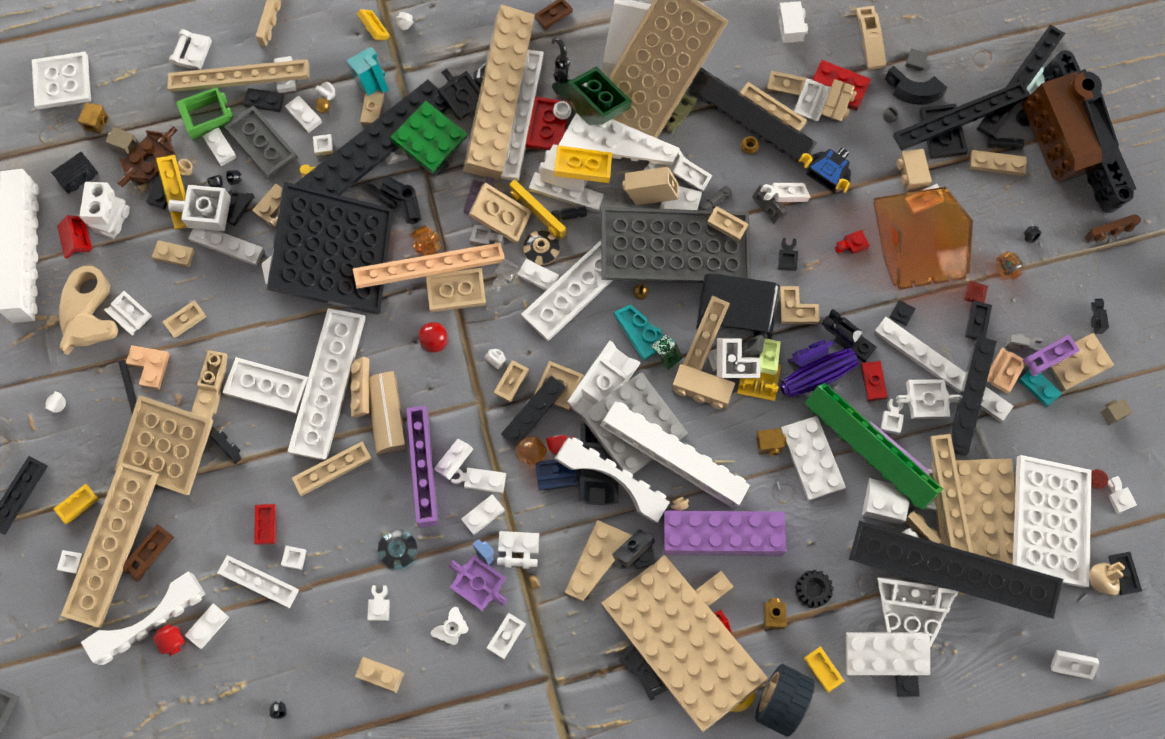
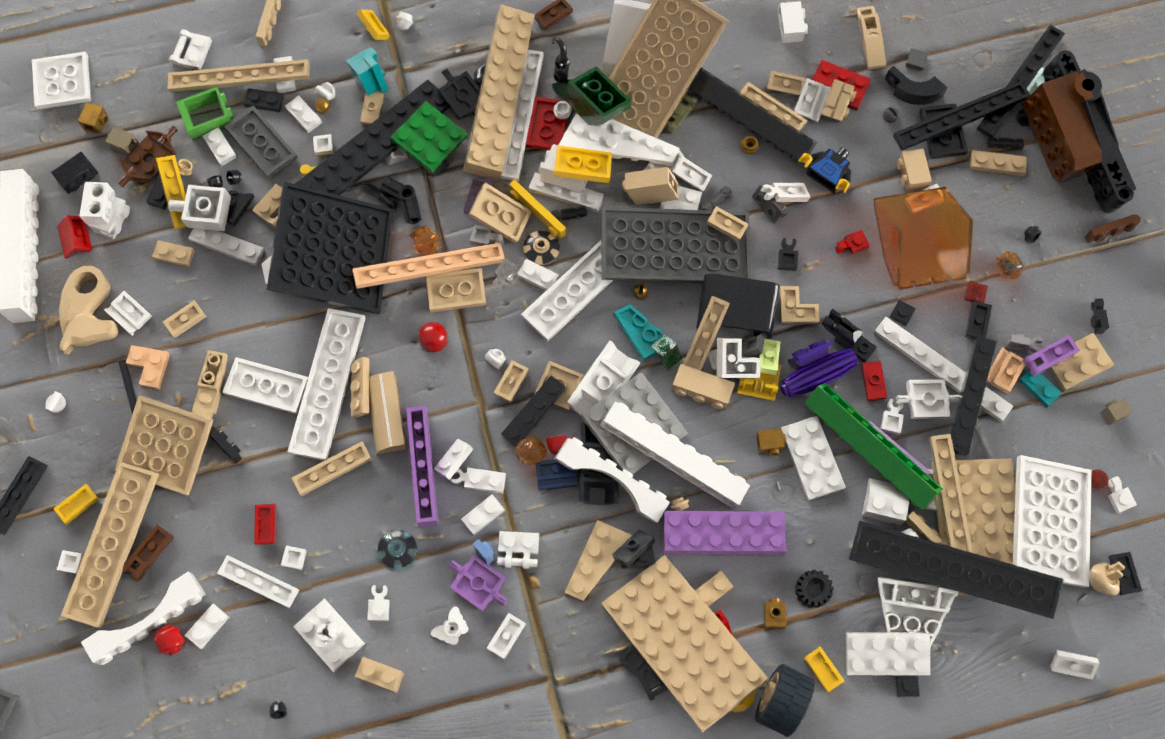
none -> white plate [293,599,365,672]

